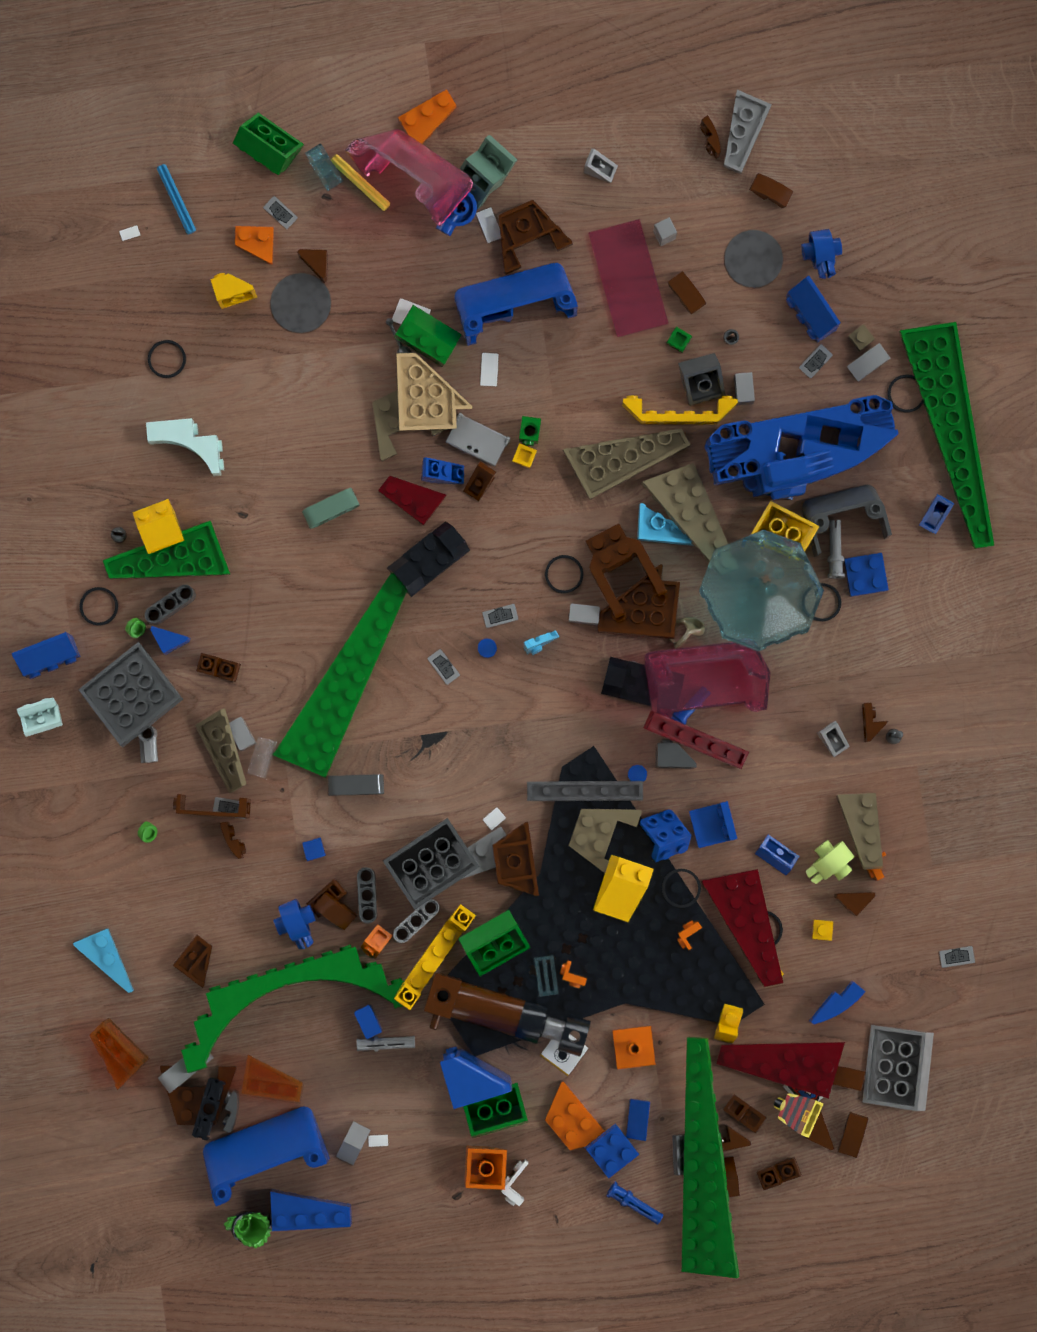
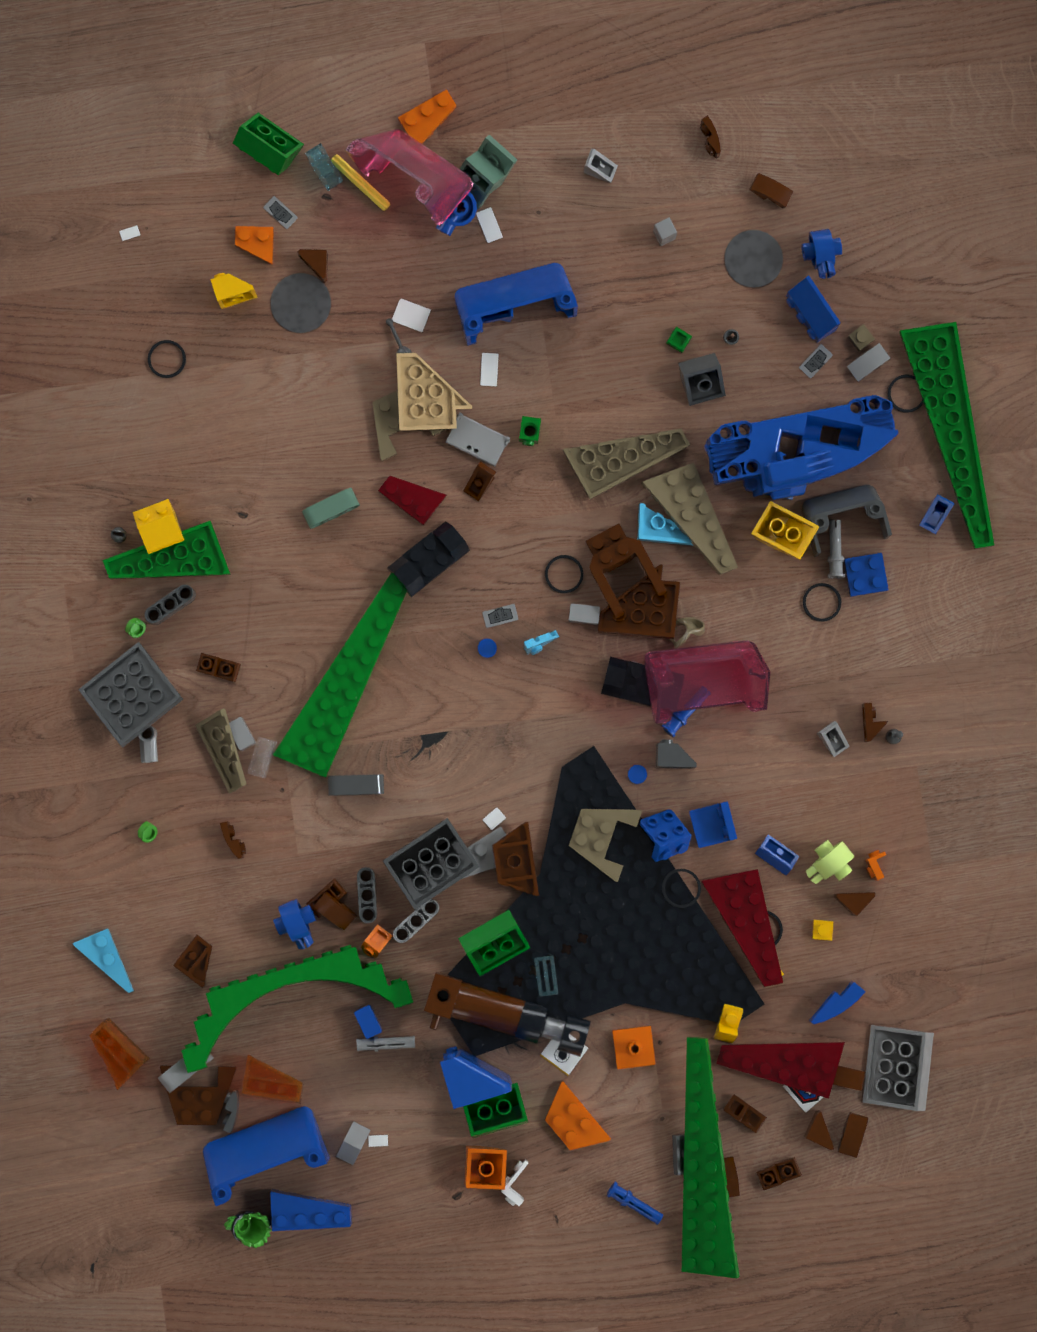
blue slope [12,632,81,679] -> none
light aqua bracket [17,697,63,737] -> none
black piece [80,587,118,626] -> none
light aqua arch [146,418,224,476] -> none
blue slope [150,626,191,655] -> none
dark azure axle [157,164,196,234] -> none
reddish brown panel [173,794,251,818] -> none
black piece [192,1077,226,1140] -> none
sticker [213,797,245,819] -> none
blue slope [302,837,326,861] -> none
green slope [394,305,462,367] -> none
yellow slope [394,904,476,1011] -> none
blue slope [421,457,464,484] -> none
sticker [427,649,460,685] -> none
reddish brown wing [498,200,573,275] -> none
yellow plate [512,443,537,469] -> none
flat silver tile [527,781,643,801] -> none
orange bracket [560,960,587,988] -> none
blue plate [585,1123,639,1178] -> none
clear pink piece [589,219,669,338] -> none
yellow slope [593,855,654,922] -> none
yellow slope [622,395,738,425] -> none
blue slope [626,1099,650,1141] -> none
dark red tile [643,710,749,769] -> none
reddish brown slope [668,271,706,314] -> none
orange bracket [677,920,702,950] -> none
clear light blue windscreen [699,529,824,651] -> none
reddish brown slope [721,1124,751,1151] -> none
light grey wing [724,90,772,174] -> none
light grey piece [734,372,755,405] -> none
torso [774,1093,823,1138] -> none
dark tan wing [837,793,883,870] -> none
sticker [939,946,975,968] -> none

